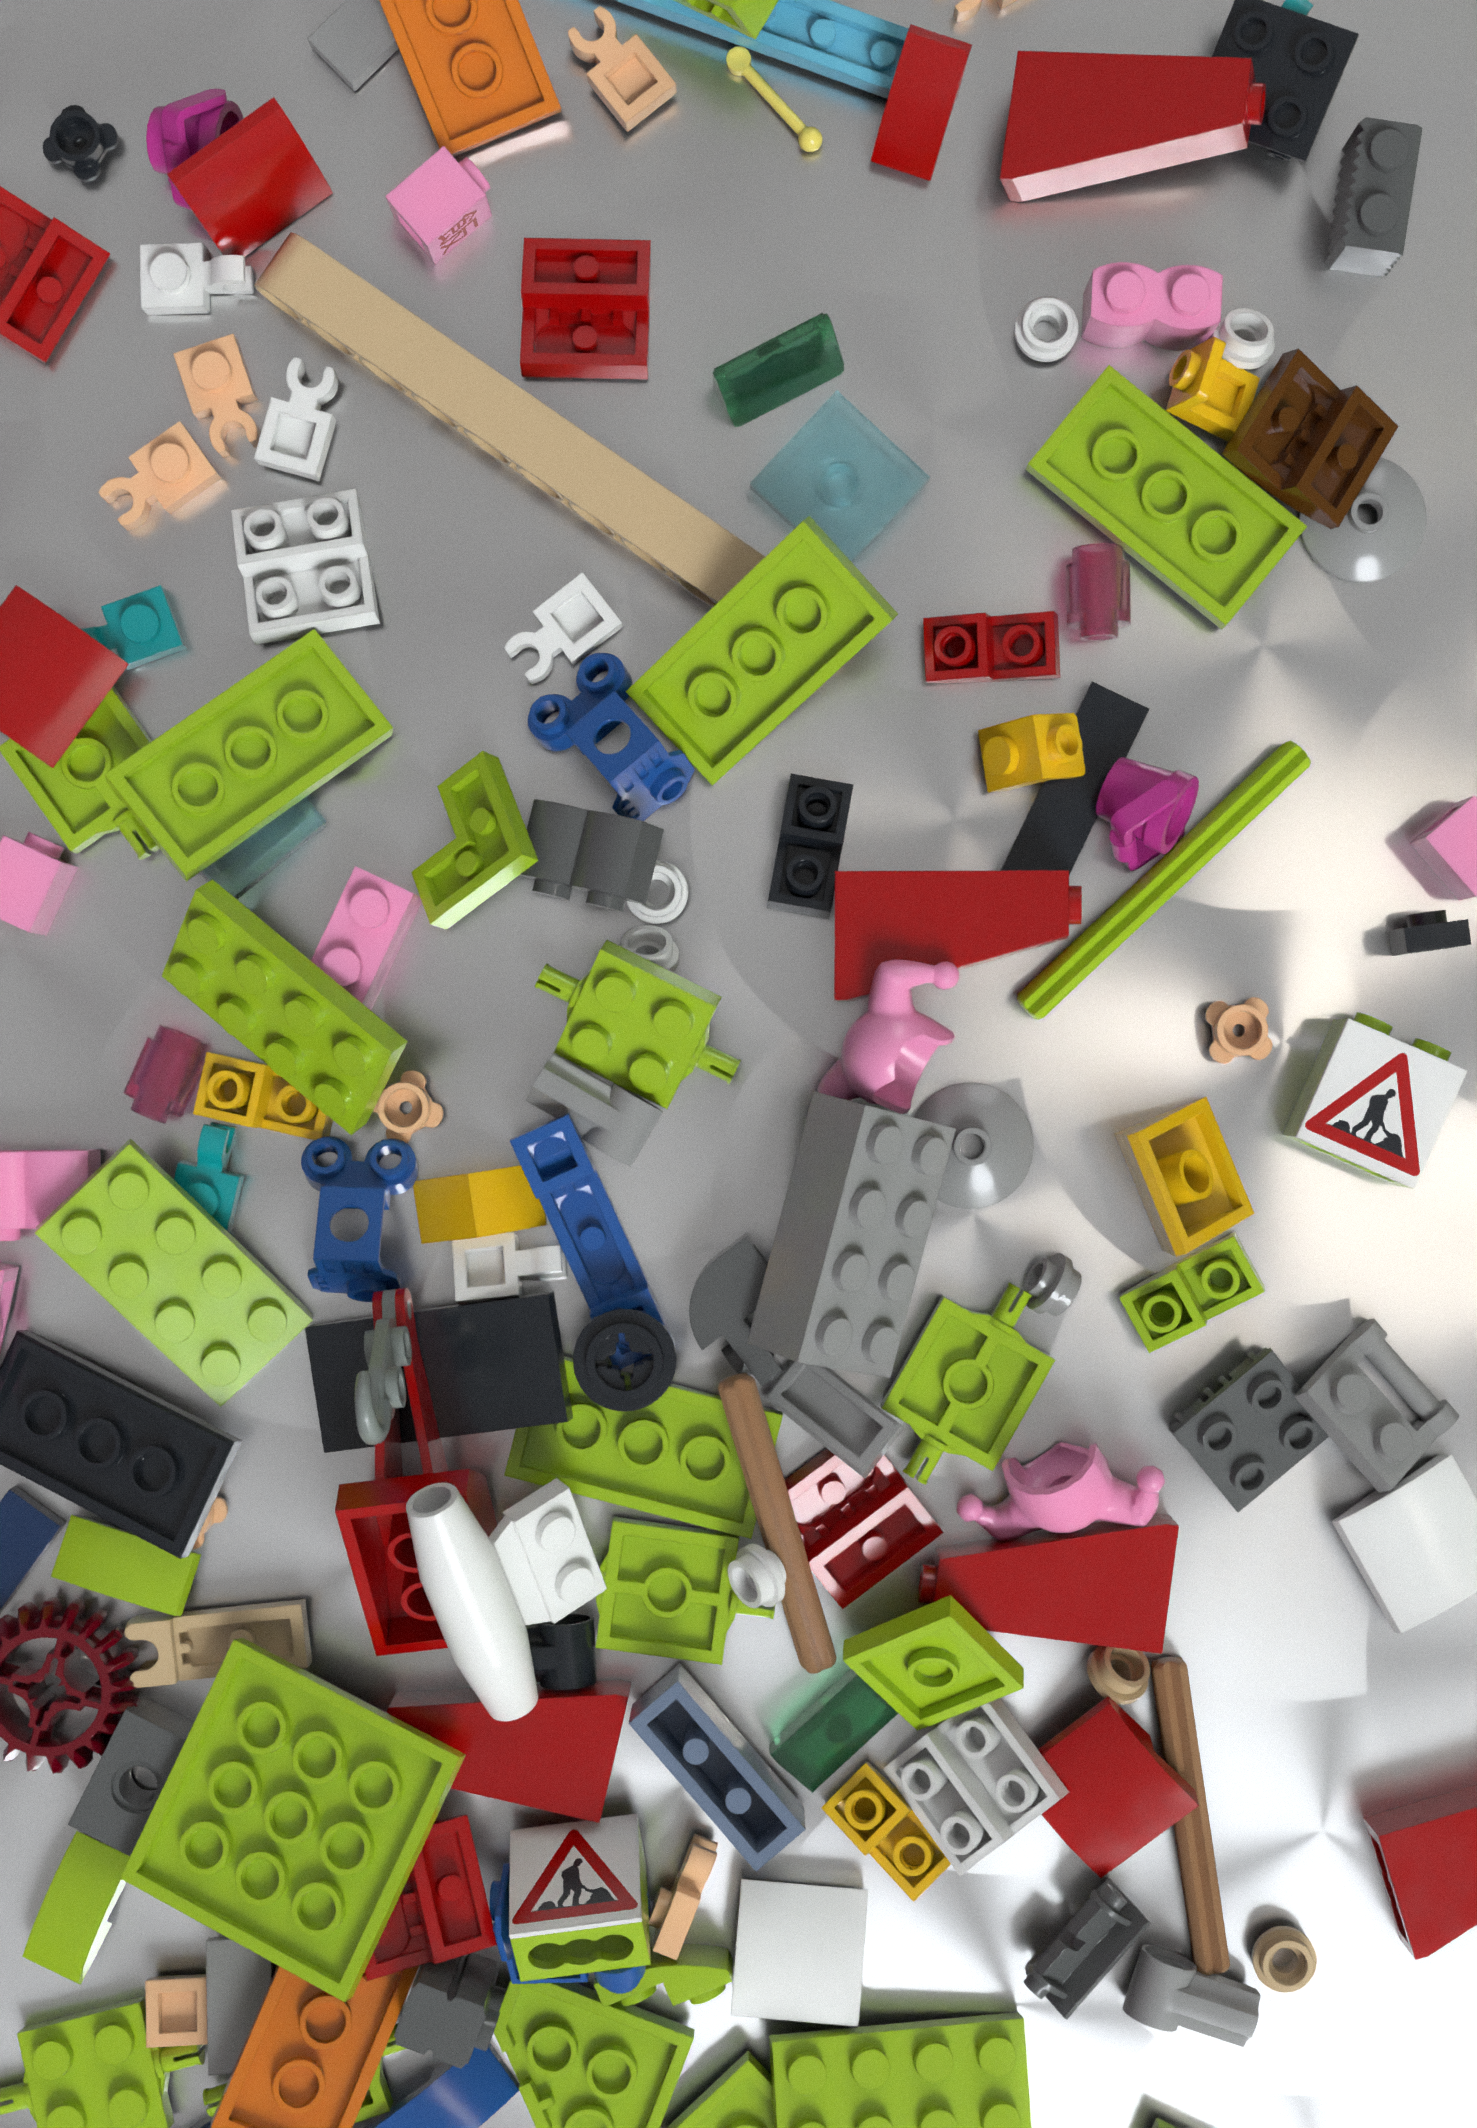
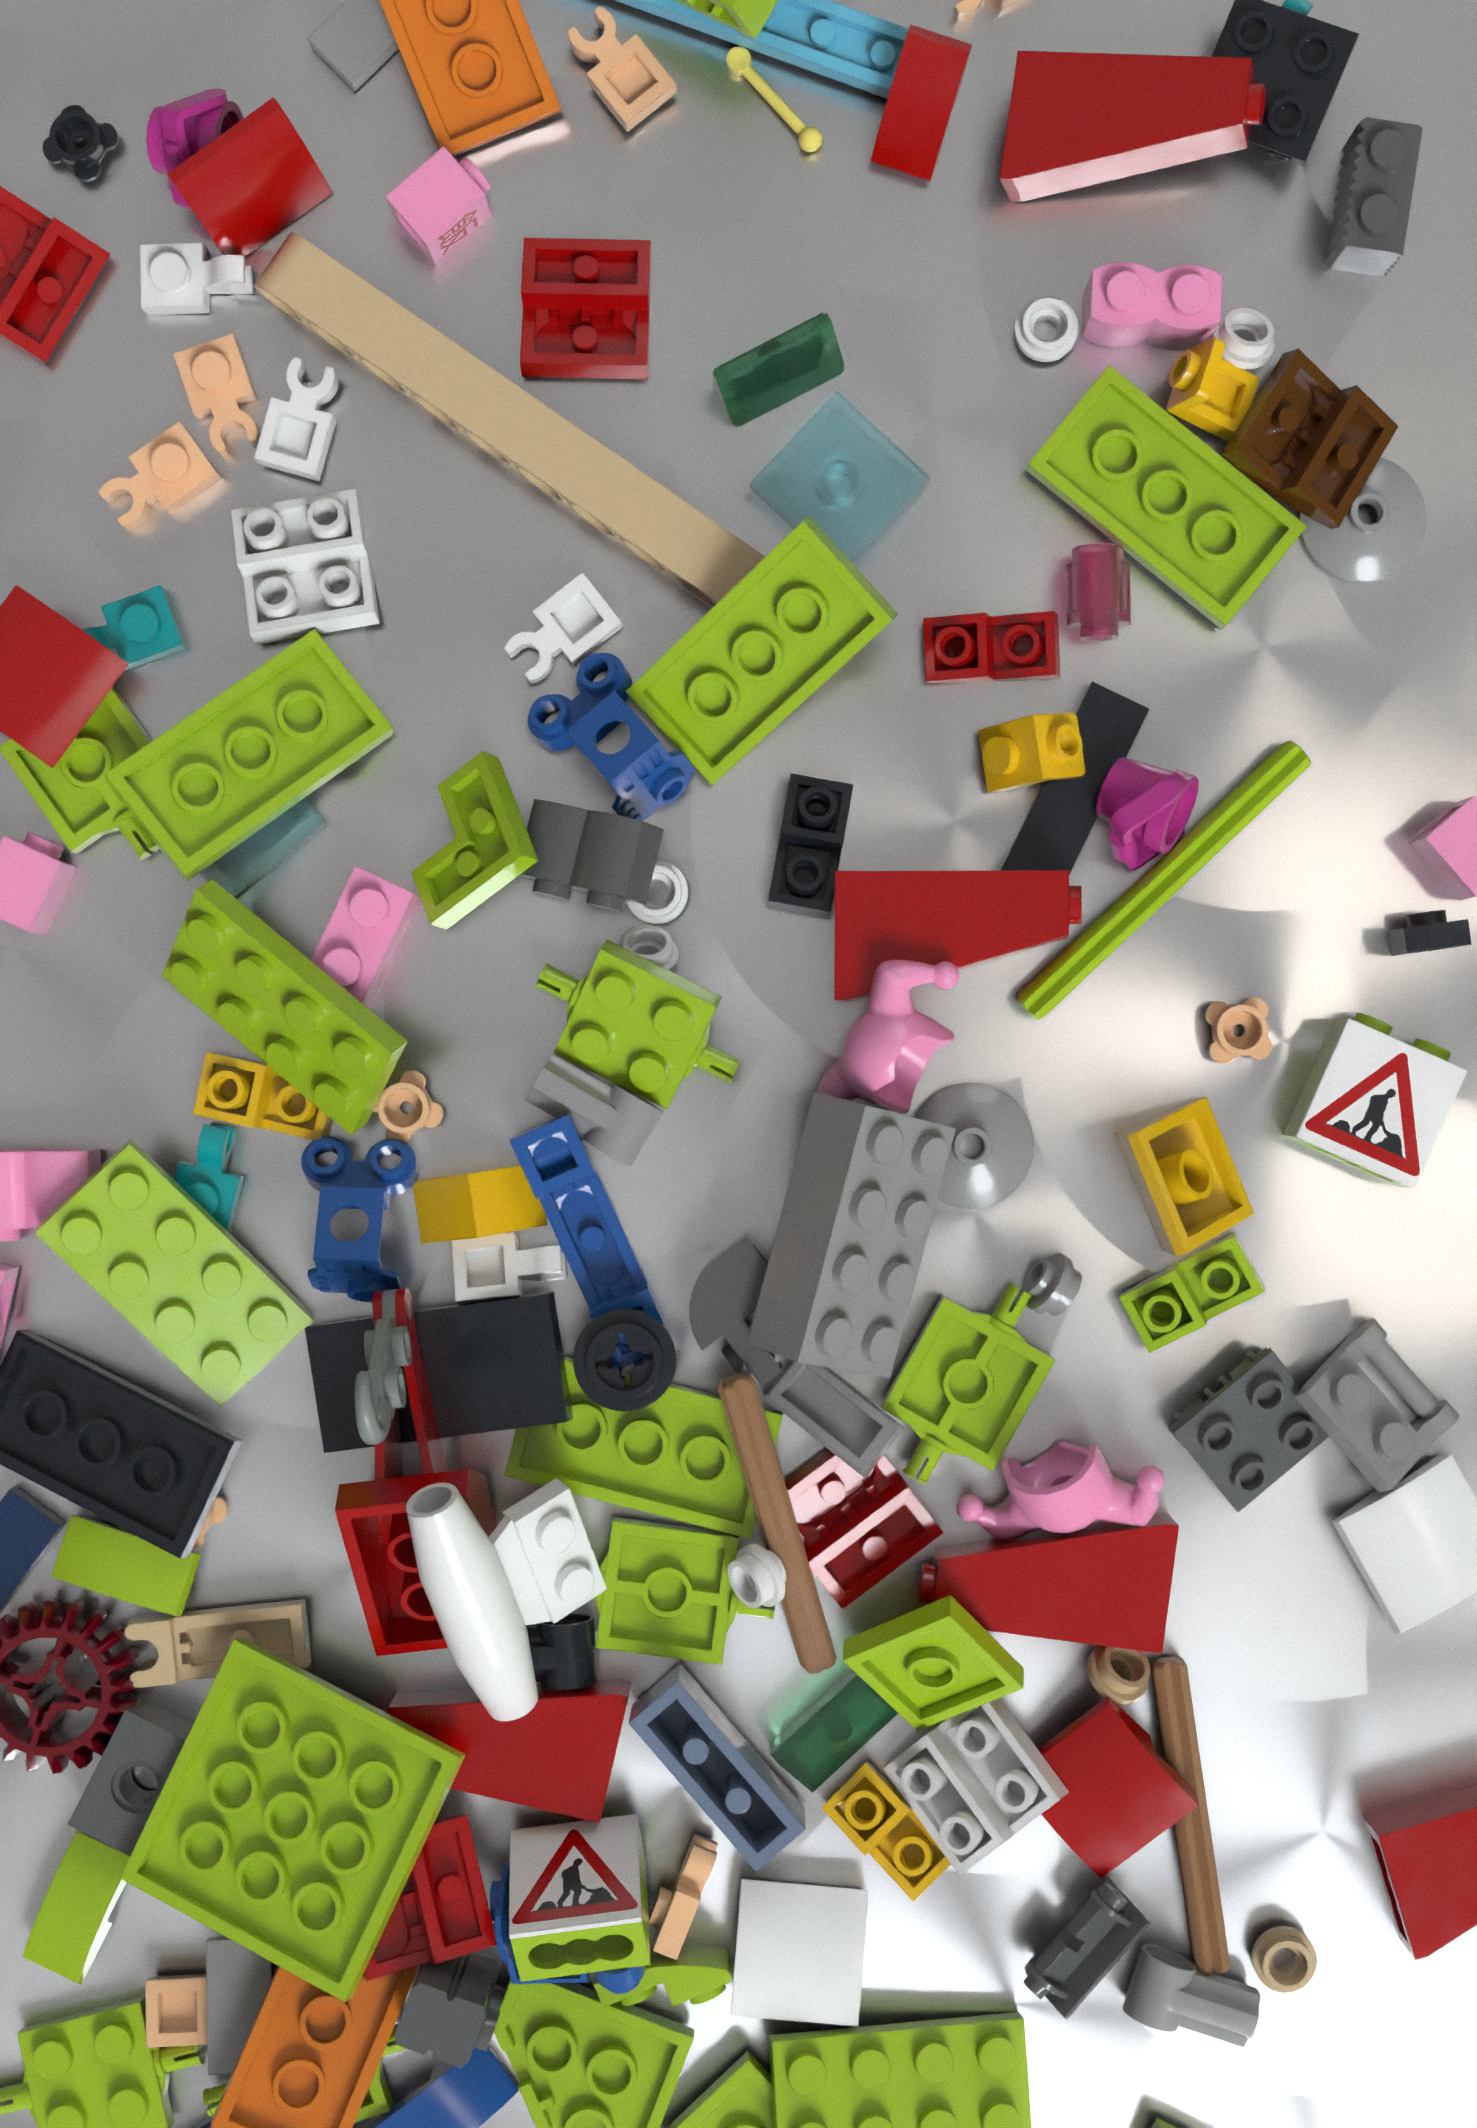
clear pink brick [123,1024,208,1124] -> none

